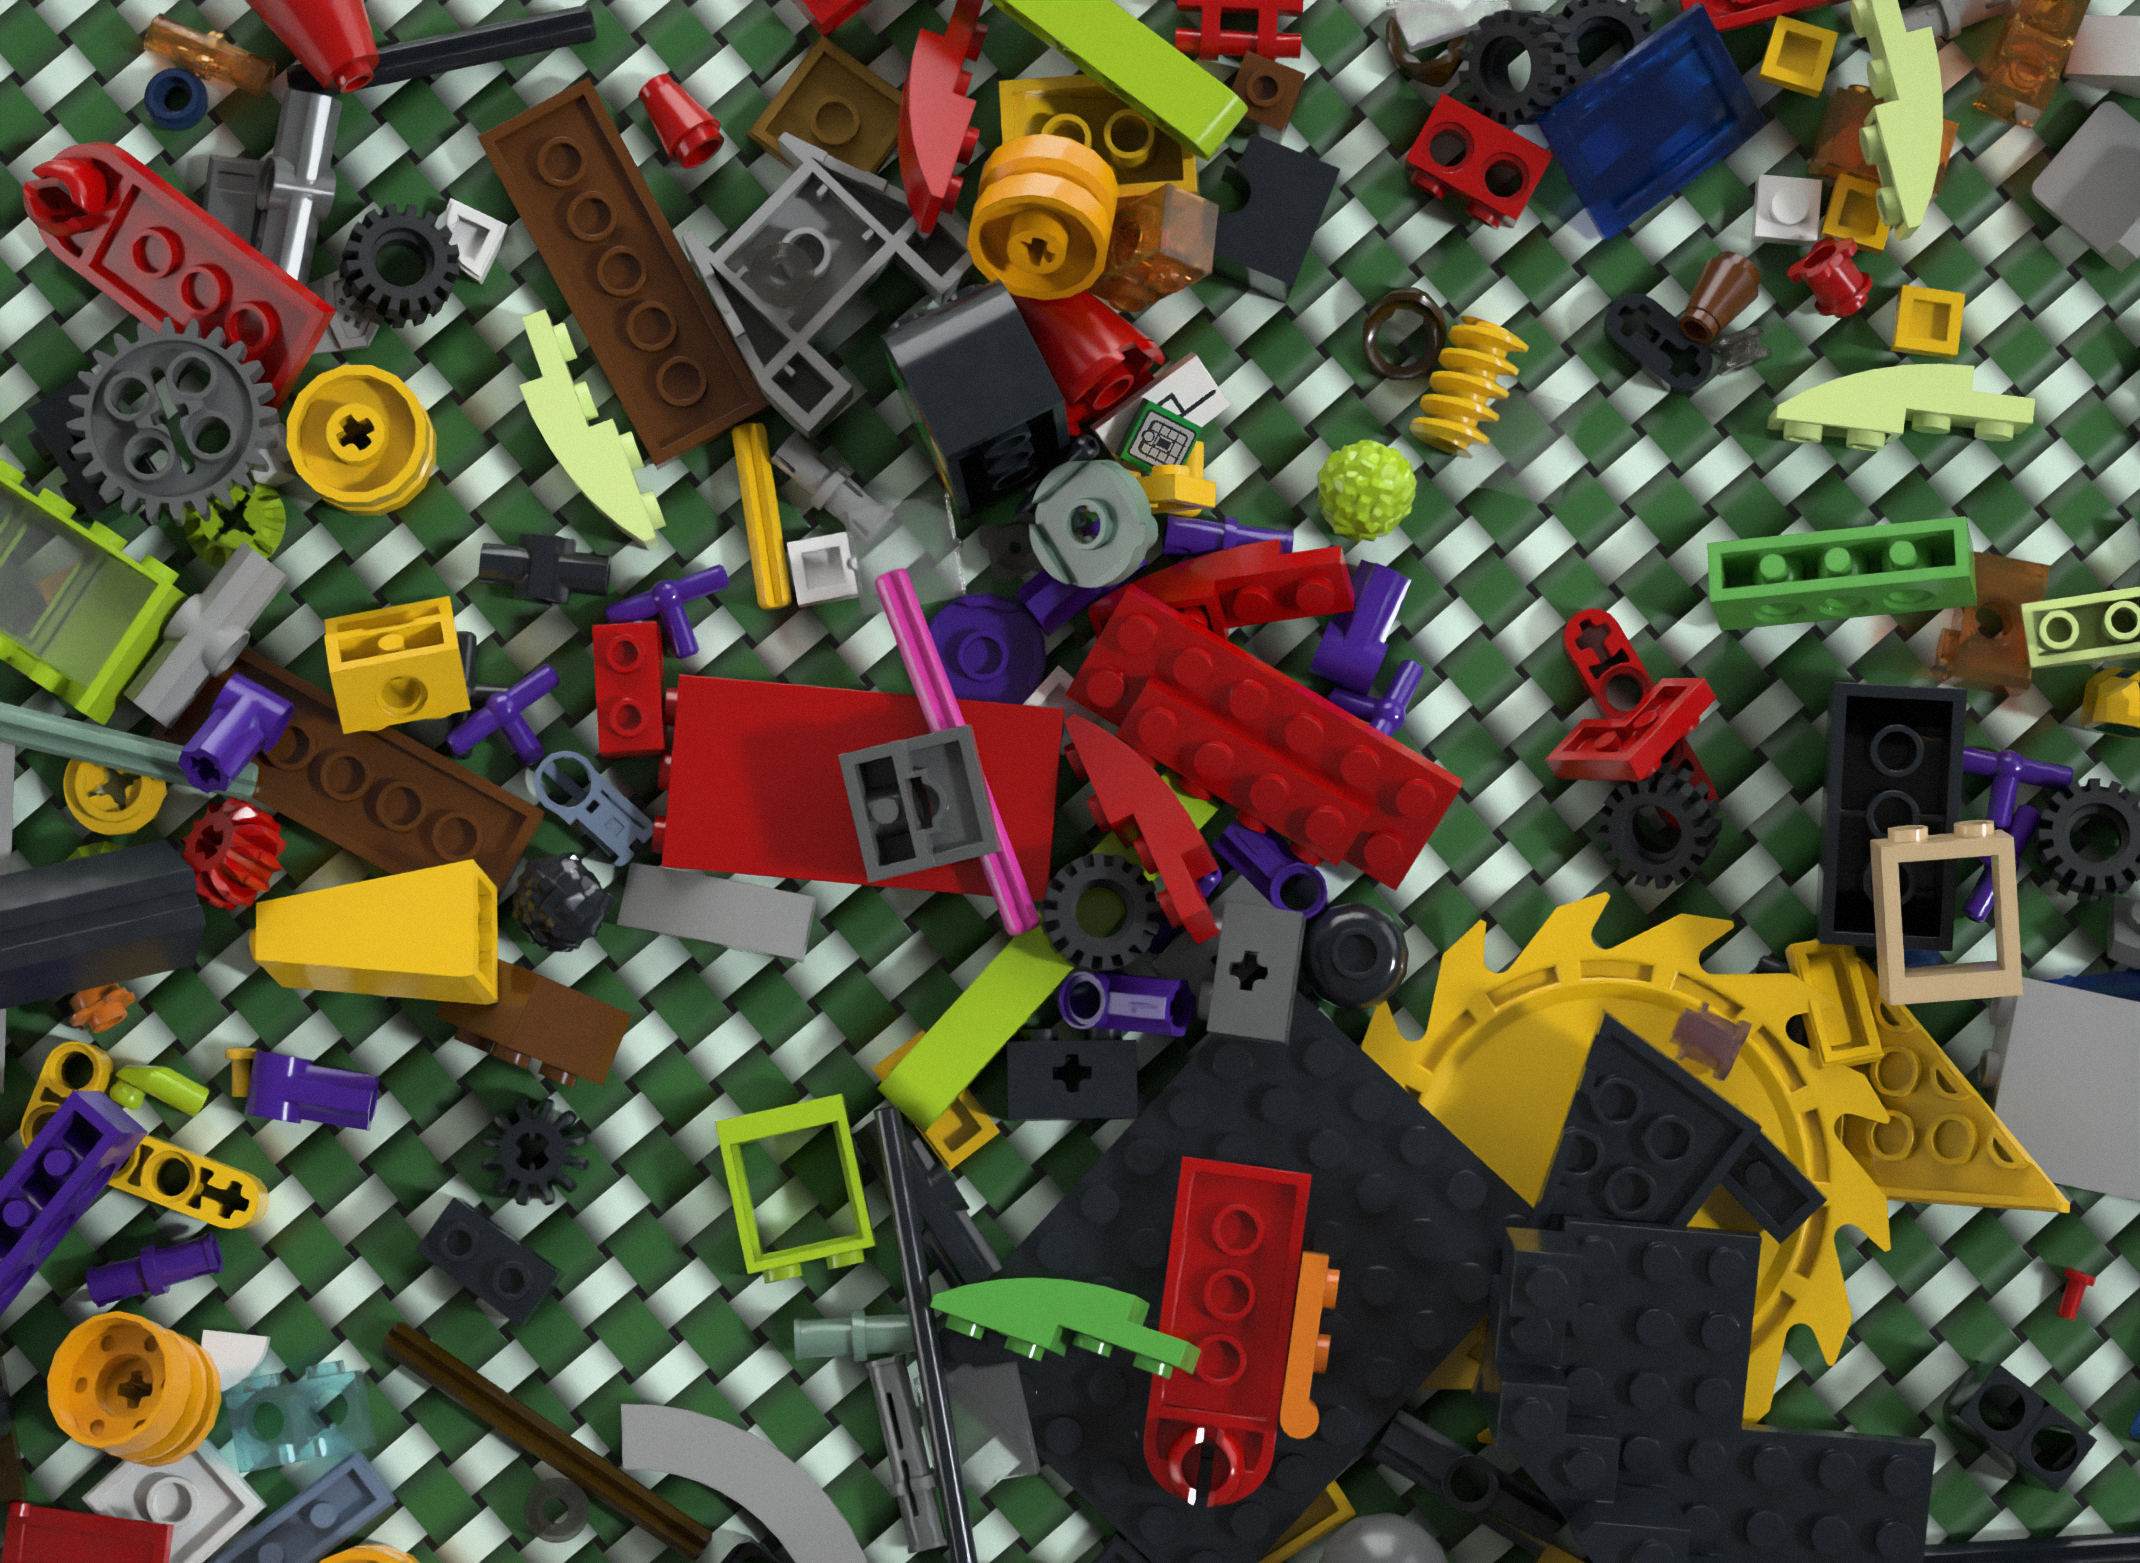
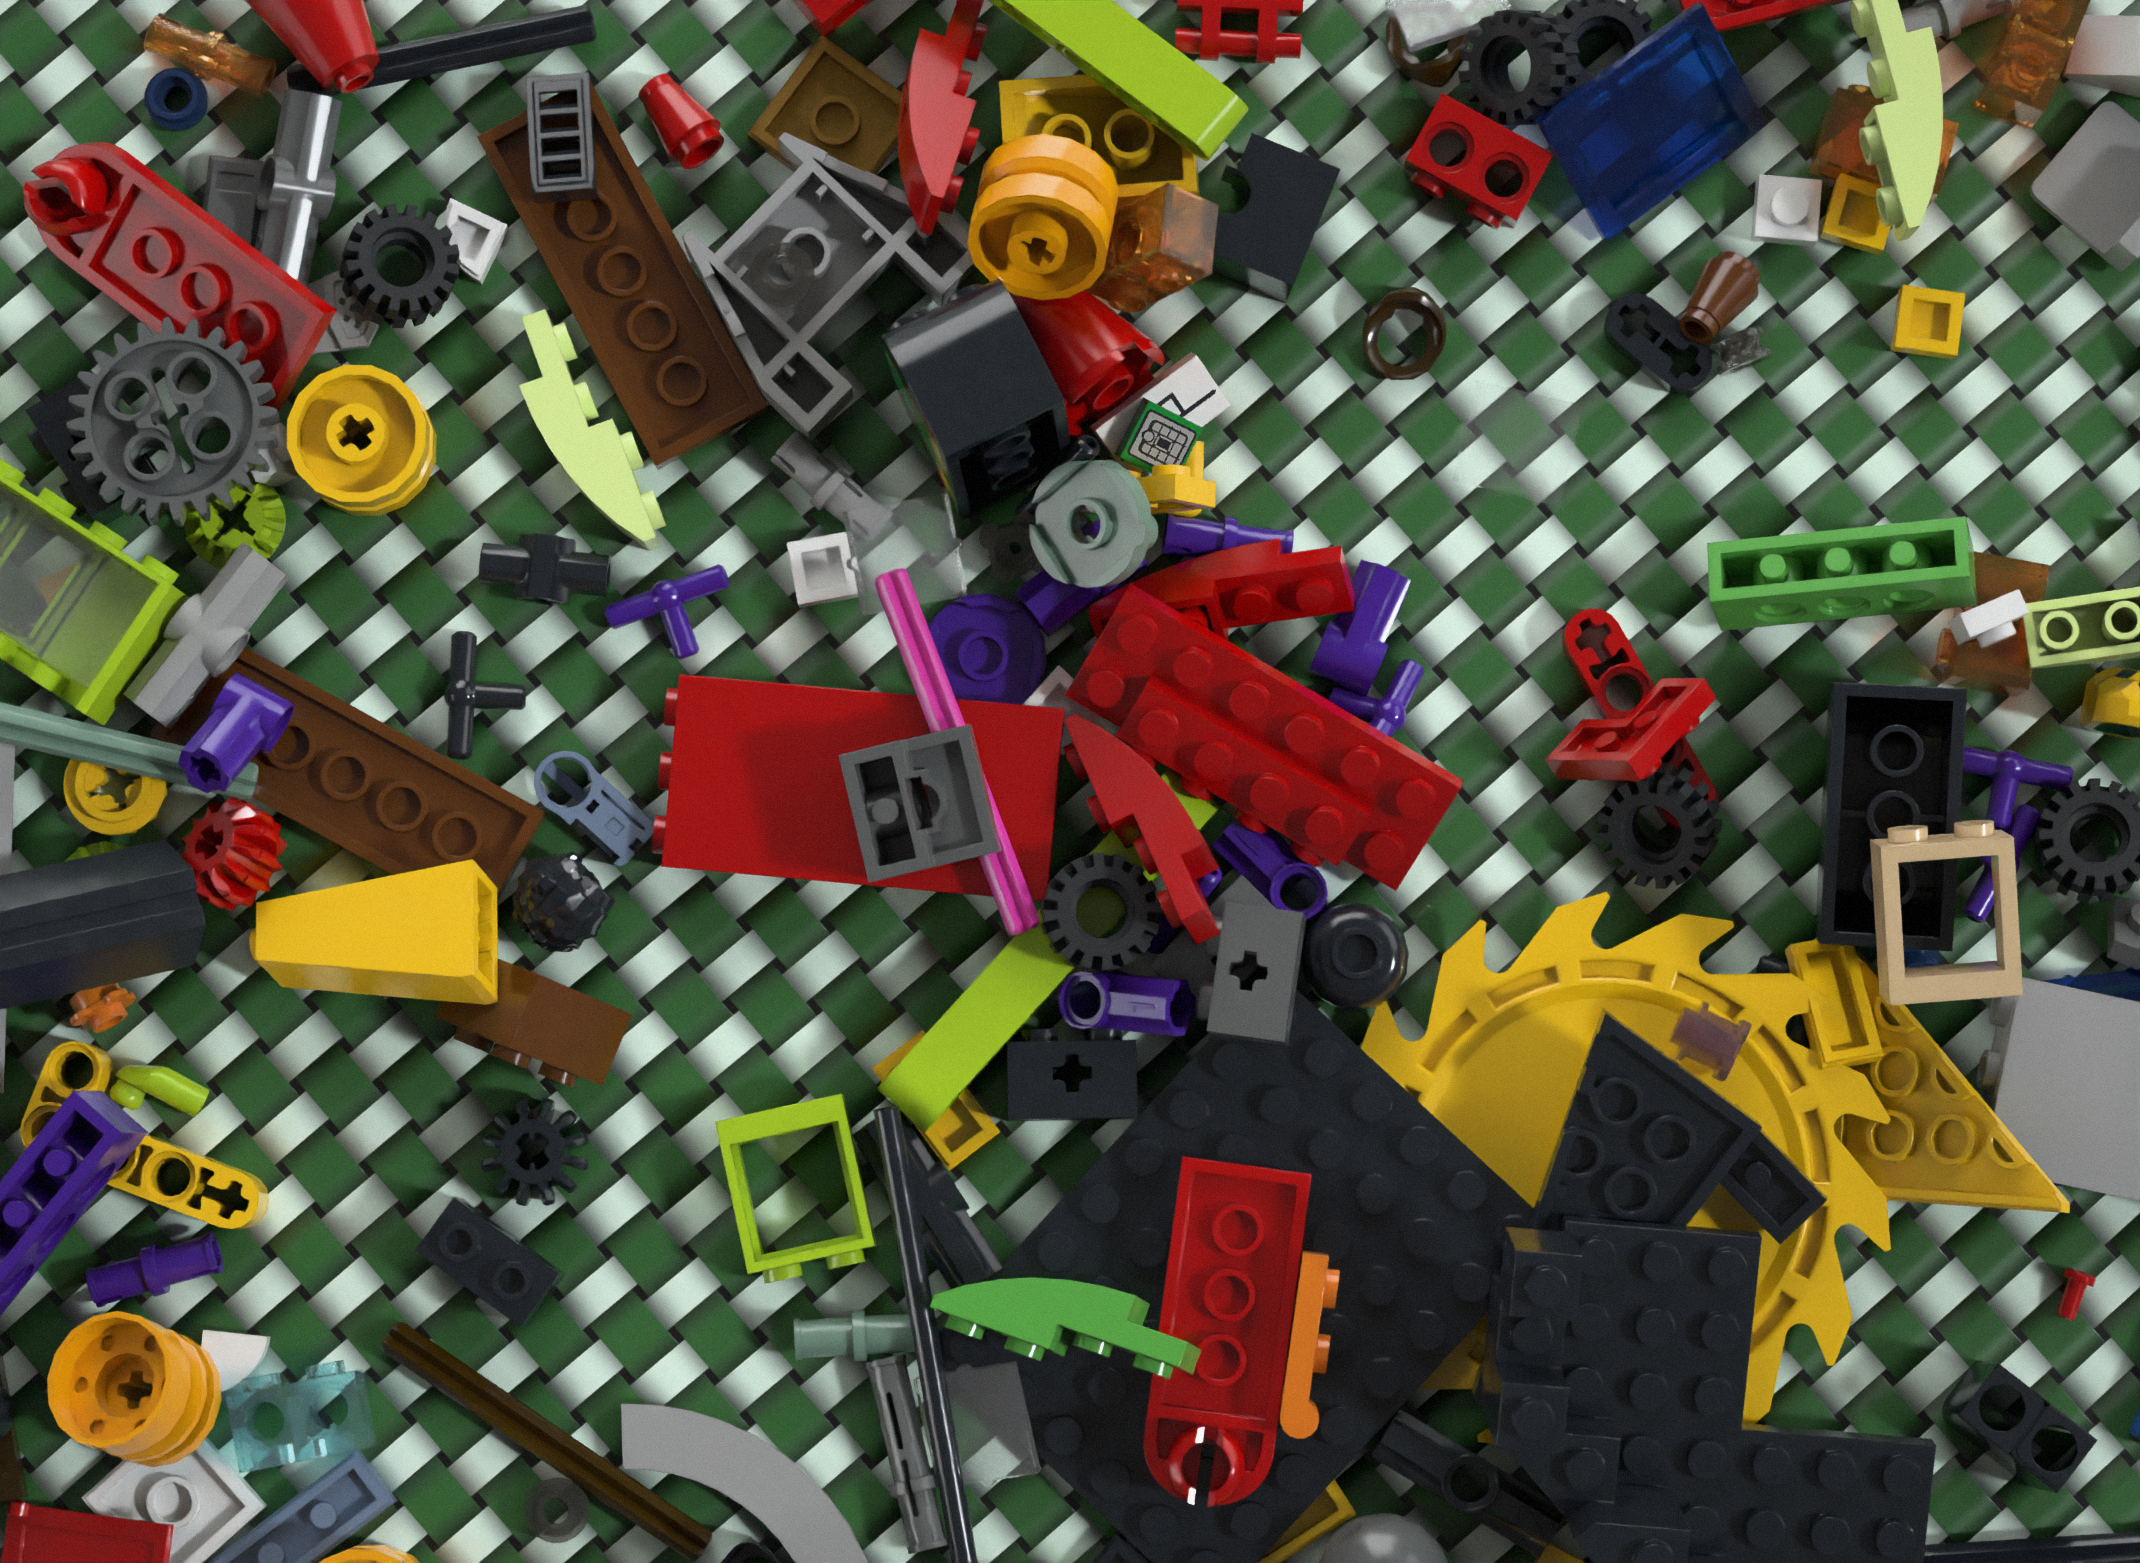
yellow piece [225,1047,257,1097] -> none
dark purple piece [244,1051,379,1131] -> none
yellow brick [324,596,471,734] -> none
dark purple piece [445,664,560,765] -> none
red brick [592,621,669,761] -> none
light grey slope [617,863,817,963] -> none
yellow axle [732,423,792,610] -> none
reddish brown brick [1231,51,1306,144] -> none
lime piece [1317,440,1417,542] -> none
yellow piece [1409,316,1529,459] -> none
yellow tile [1757,15,1839,98] -> none
yellowish green slope [1767,364,2035,451] -> none
red brick [1787,237,1873,318] -> none
none -> black slope [526,72,599,204]
none -> white plate [1948,589,2030,649]

